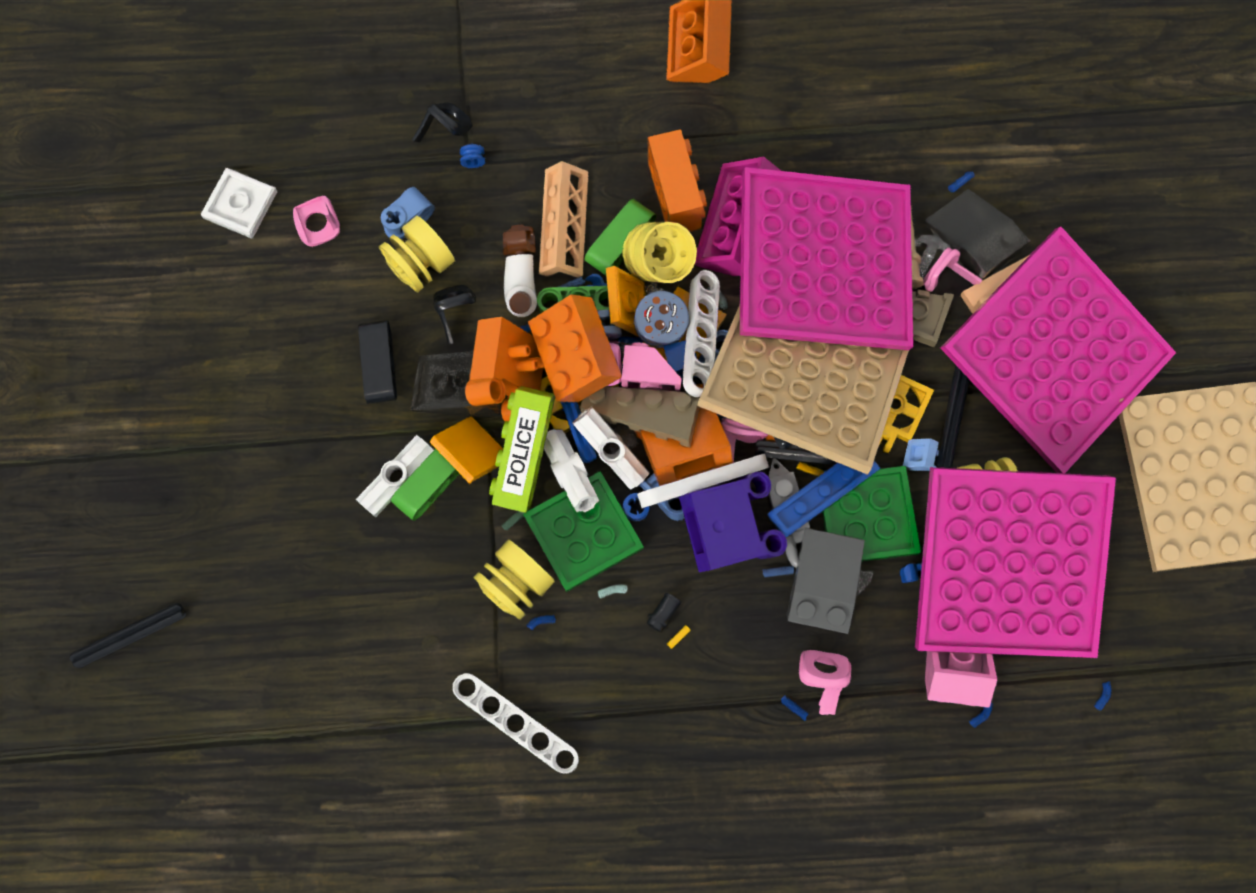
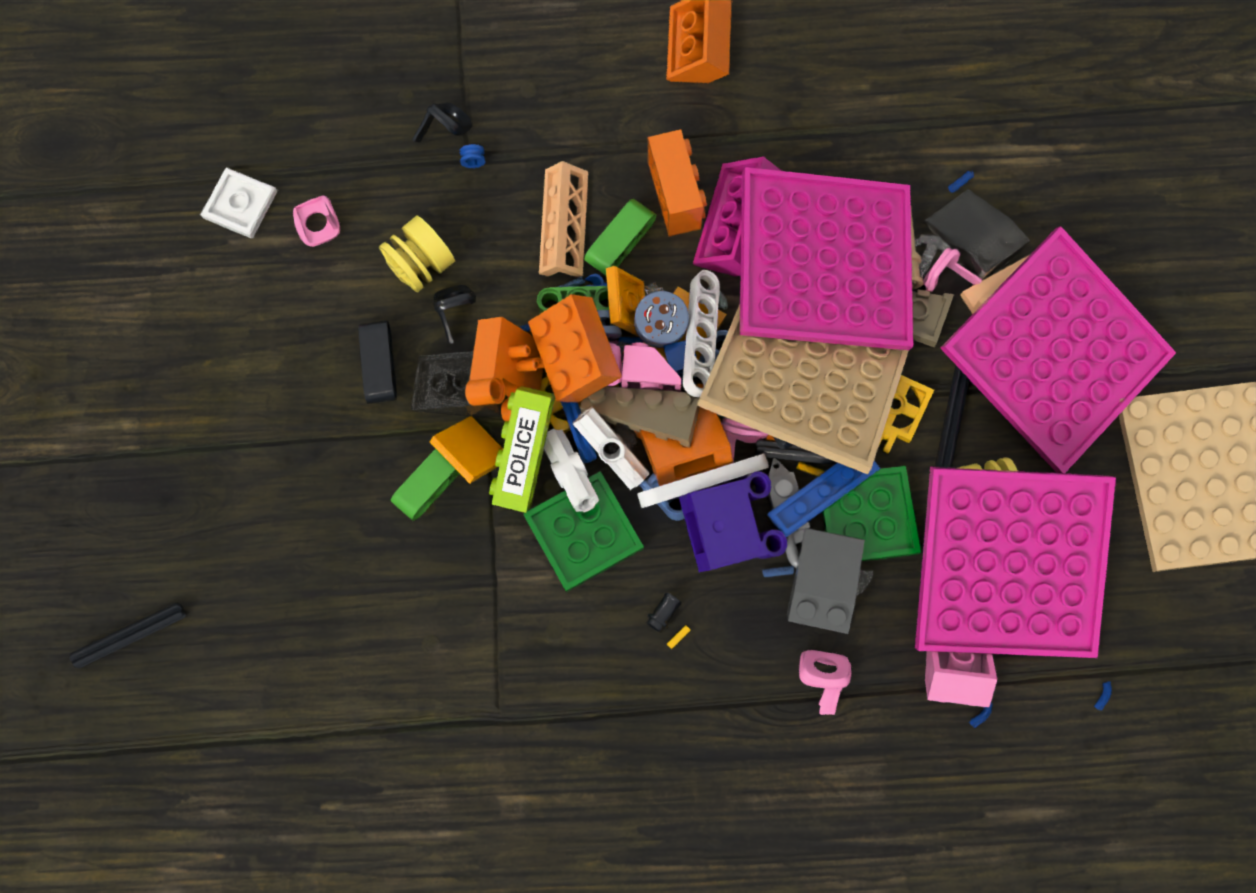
white piece [356,435,434,518] -> none
medium blue piece [381,187,435,239] -> none
white beam [453,674,579,773] -> none
light yellow wheel [473,539,555,620] -> none
sand green leg [501,511,524,531] -> none
piece [503,224,537,317] -> none
blue leg [526,615,556,630] -> none
light aqua leg [598,584,627,598] -> none
light yellow wheel [622,222,697,283] -> none
blue bush [623,493,649,522] -> none
blue leg [781,695,809,721] -> none
blue hand [900,563,922,583] -> none
light blue tile [903,438,939,471] -> none

